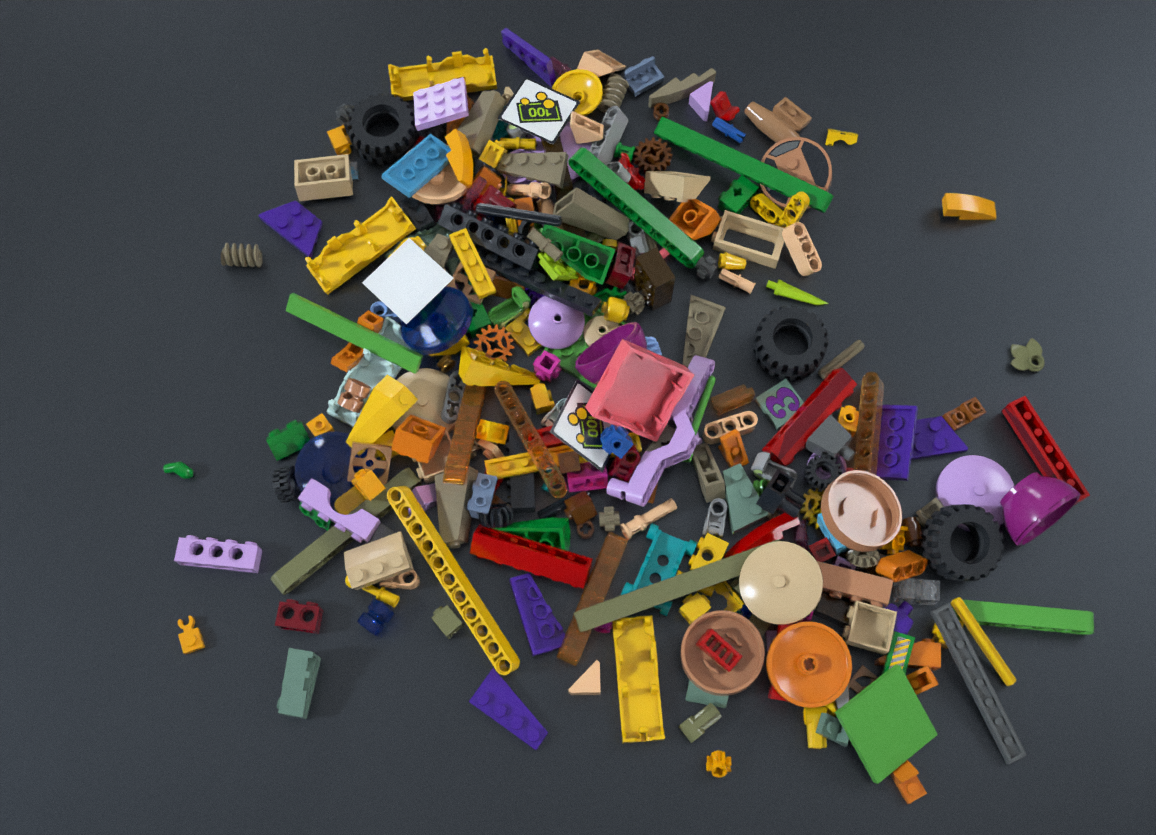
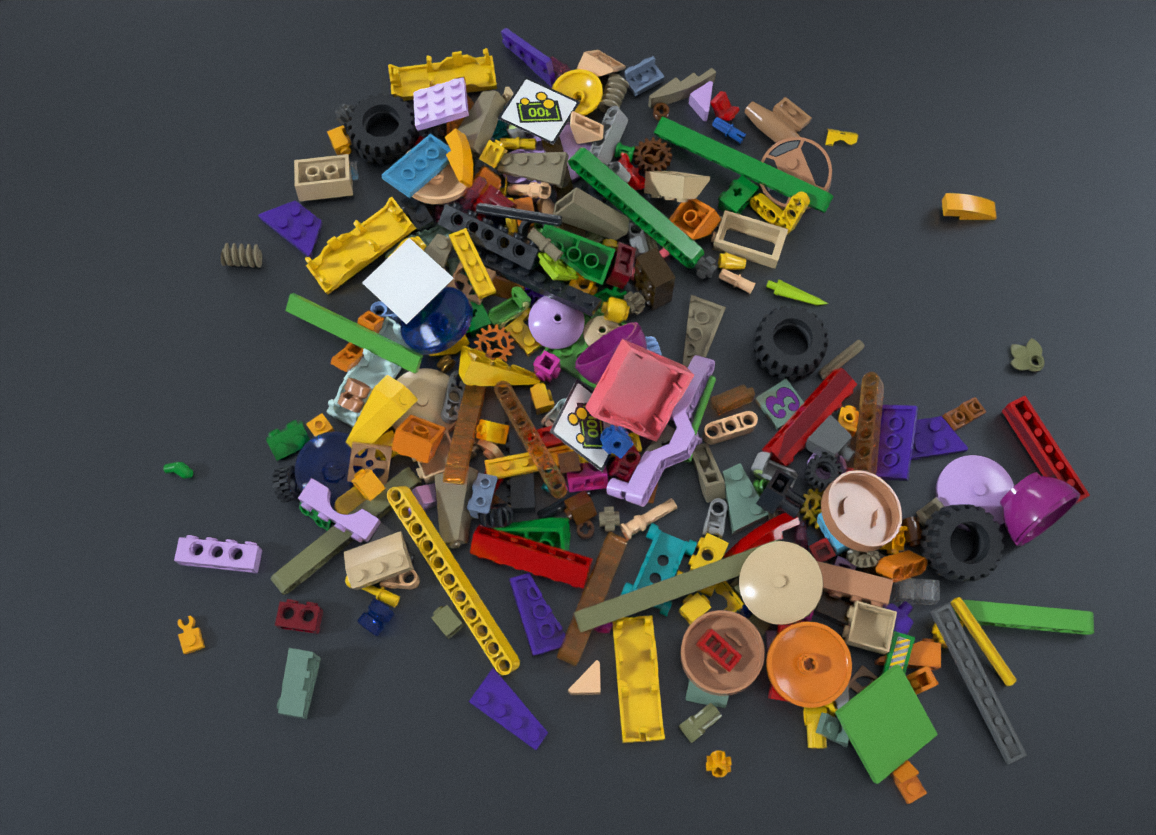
orange slope [718,429,749,468] -> none
light nougat beam [782,222,822,276] -> none

